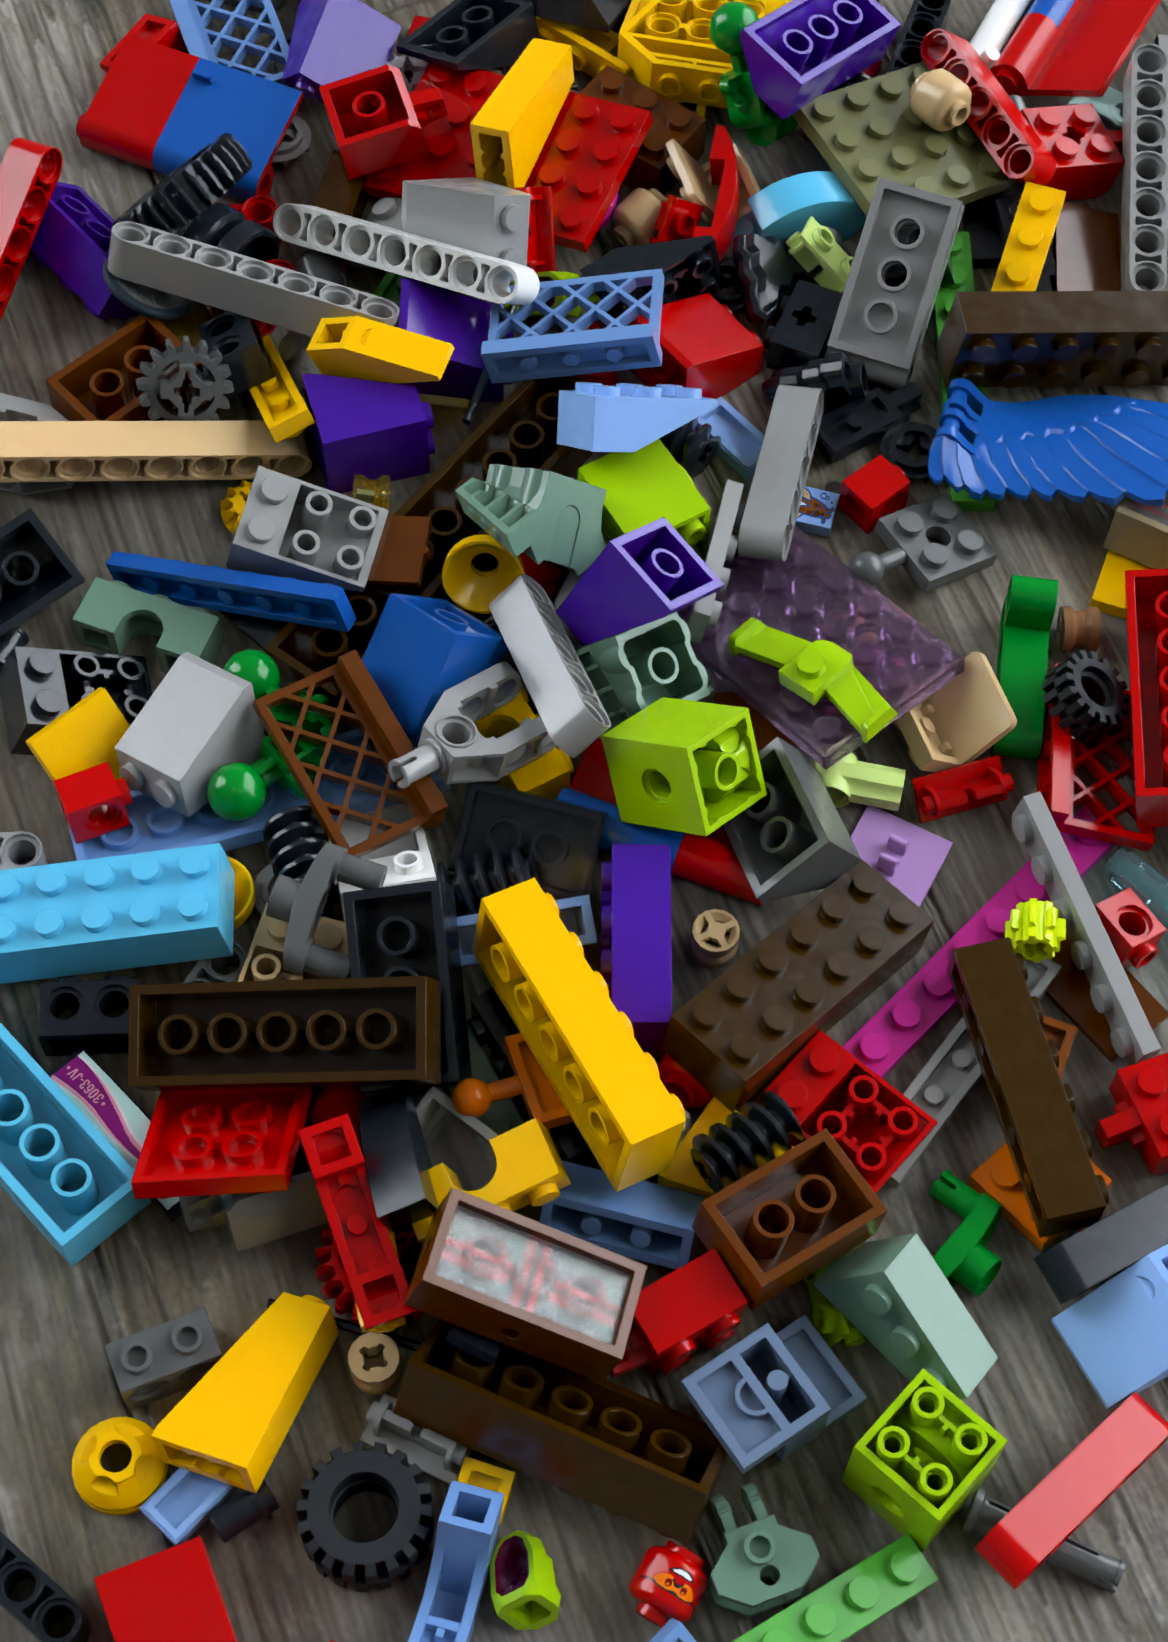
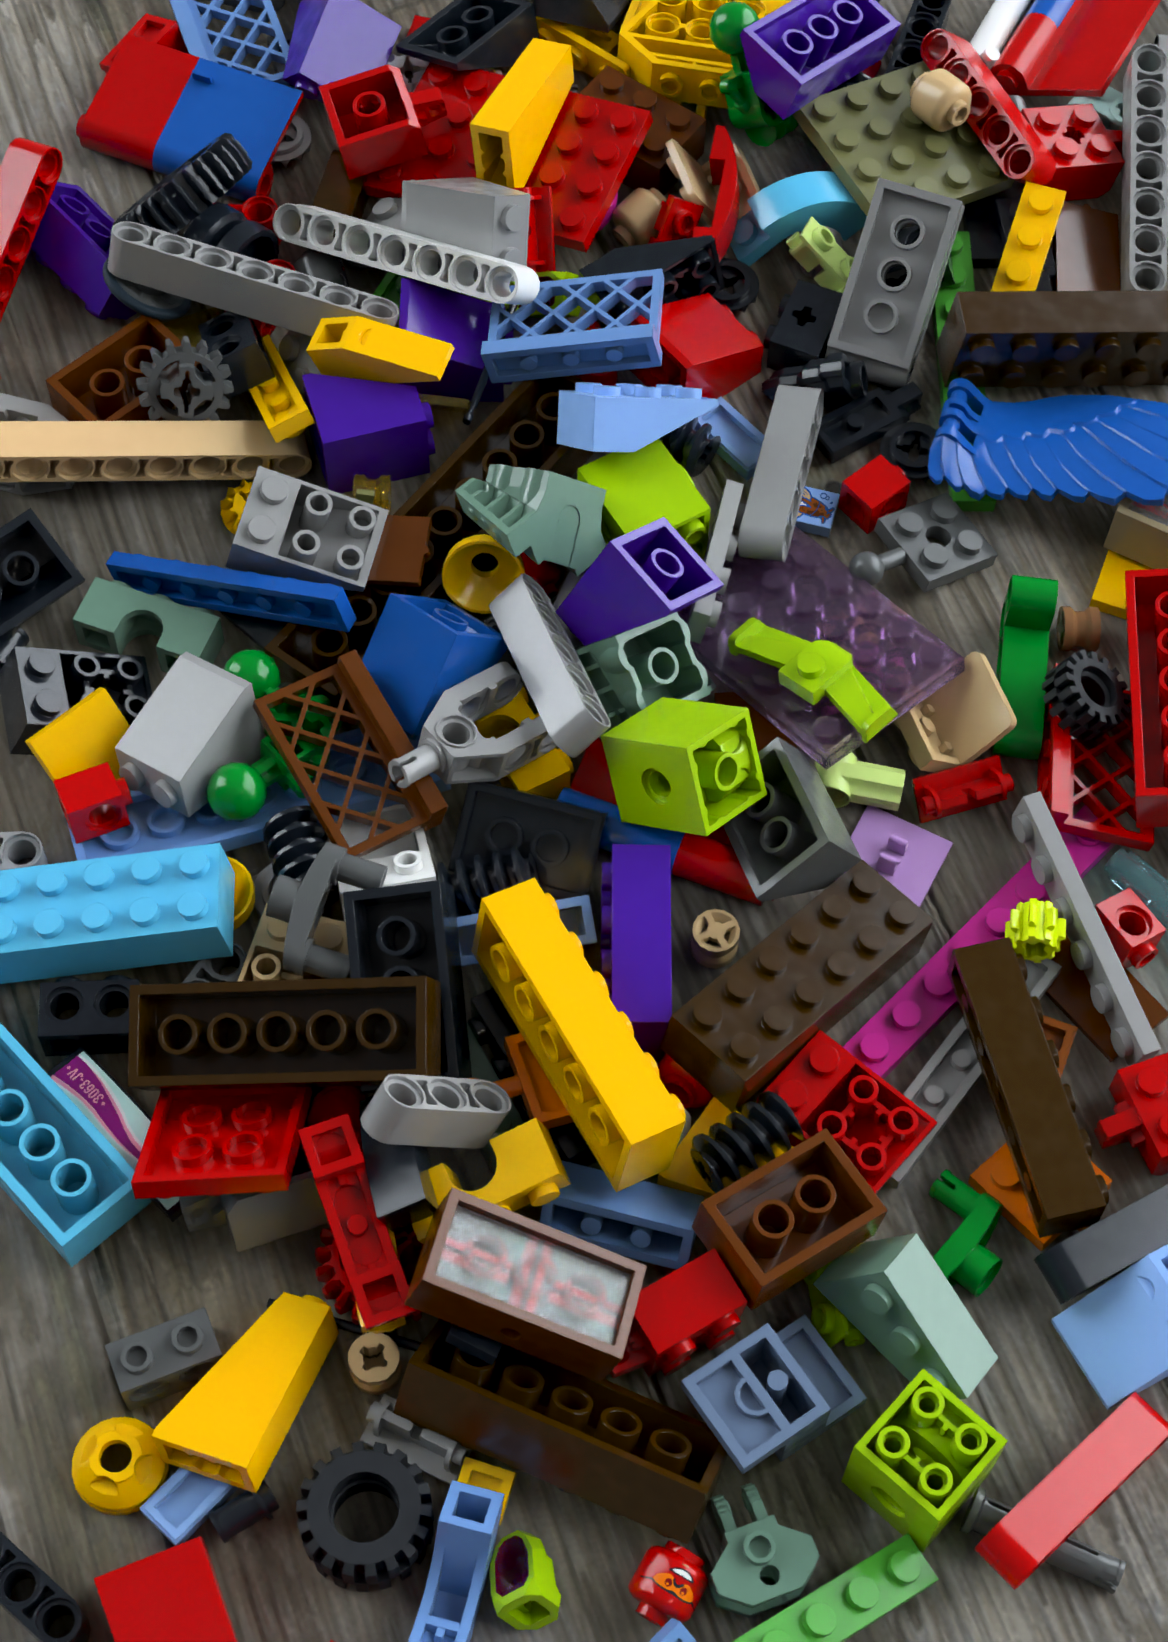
black rock [732,233,803,325] -> none
none -> light grey beam [360,1074,512,1149]

